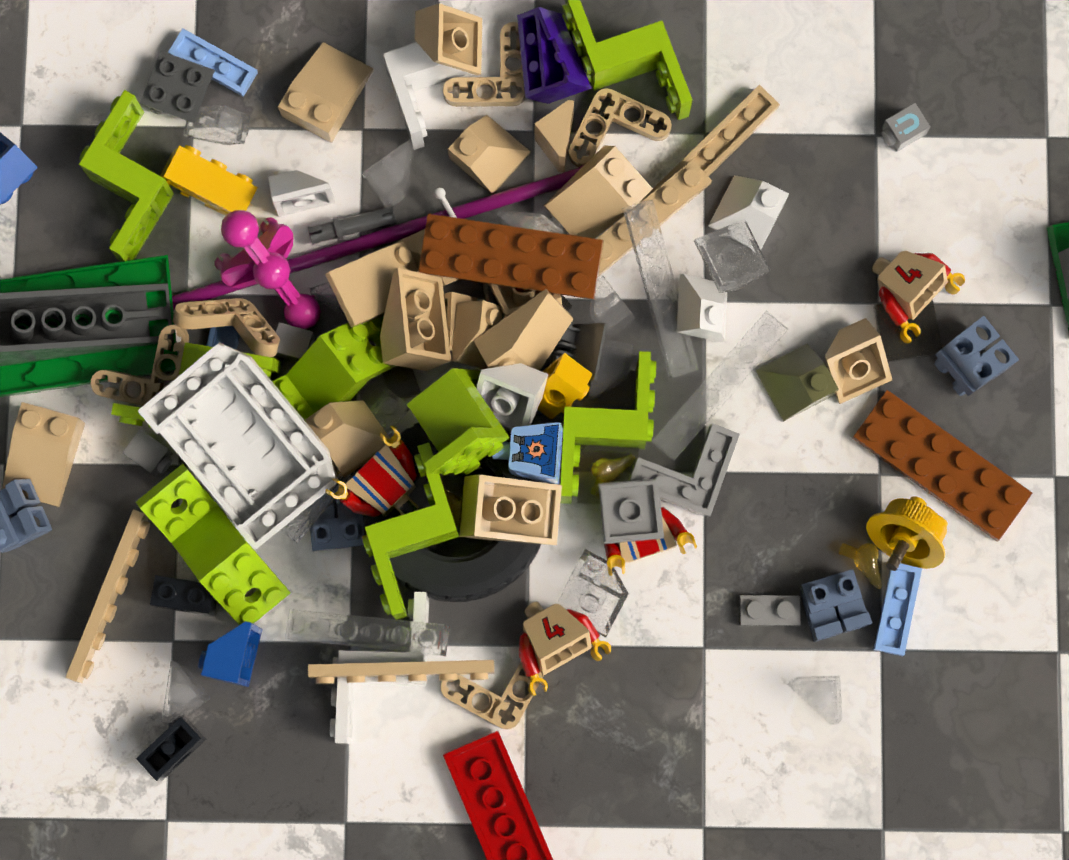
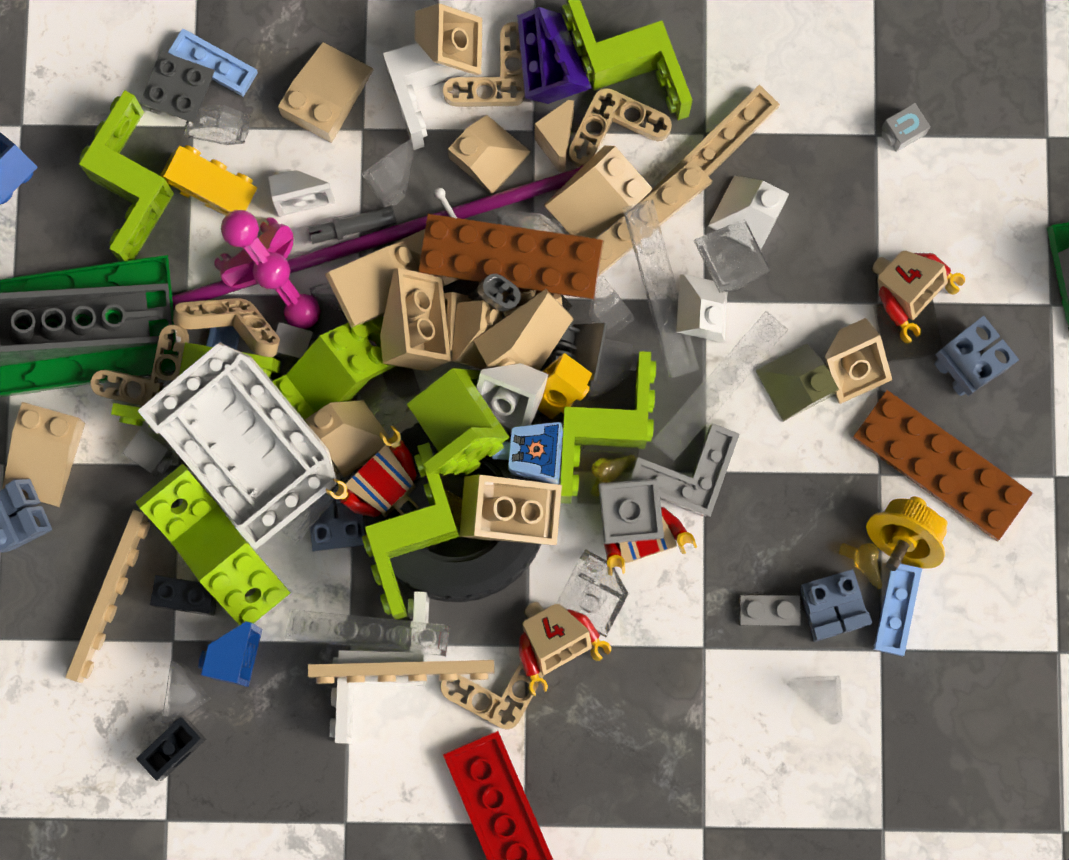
none -> dark grey piece [468,274,521,311]

